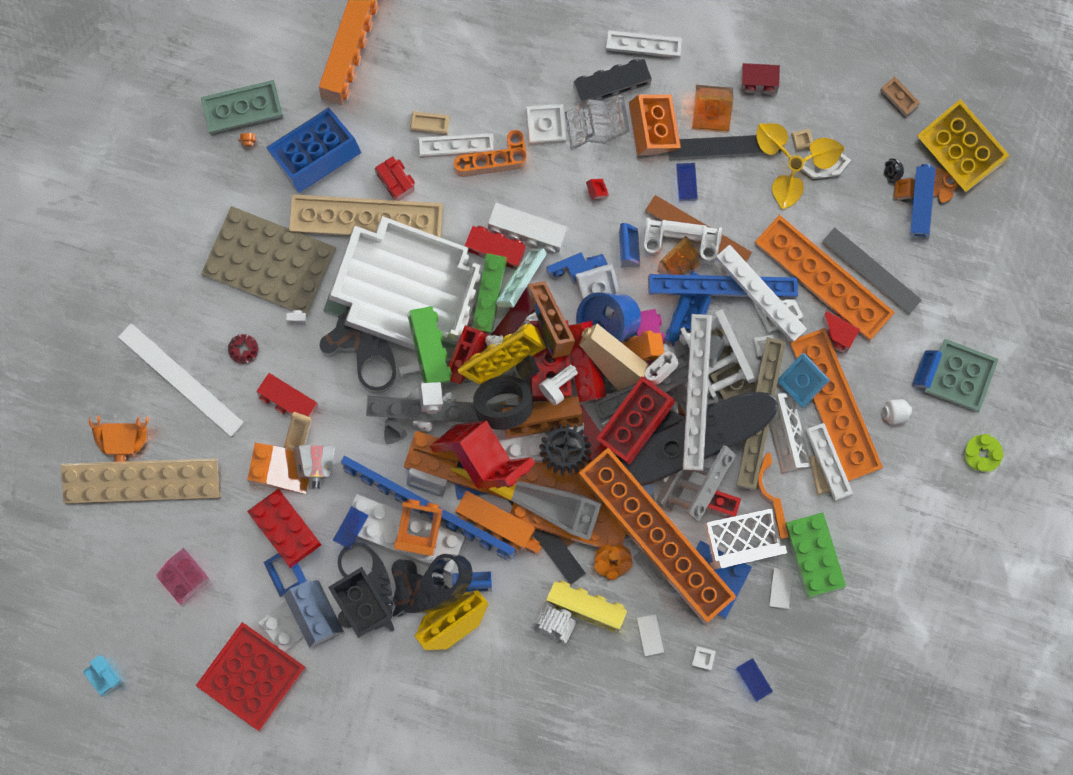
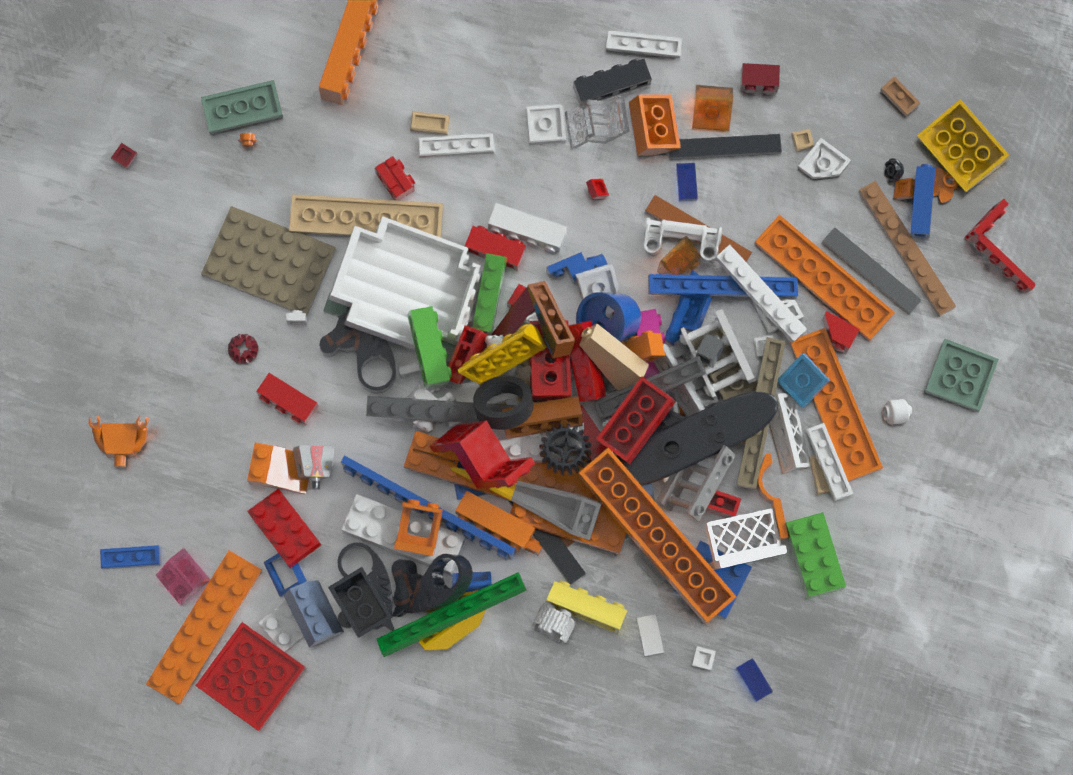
tan plate [61,458,220,503] -> none
medium azure piece [83,654,122,696] -> none
white tile [118,323,244,438] -> none
blue slope [266,107,362,193] -> none
tan tile [284,412,312,451] -> none
clear blue tile [333,506,369,550] -> none
dark grey tile [384,418,407,444] -> none
white tile [406,468,447,497] -> none
white brick [419,382,443,414] -> none
orange beam [454,130,527,177] -> none
light aqua tile [496,249,547,308] -> none
black tile [515,355,540,383] -> none
white piece [539,365,578,406] -> none
orange plate [594,544,633,580] -> none
blue tile [619,223,640,268] -> none
white beam [645,352,678,385] -> none
white tile [683,314,712,471] -> none
yellow plant [756,123,844,209] -> none
white tile [769,568,793,610] -> none
blue tile [913,350,943,388] -> none
lime plate [964,434,1004,473] -> none
none -> blue tile [100,545,160,569]
none -> dark red plate [111,143,138,169]
none -> orange plate [146,550,262,705]
none -> green plate [376,572,527,657]
none -> medium nougat plate [859,181,956,317]
none -> red bracket [964,199,1035,293]

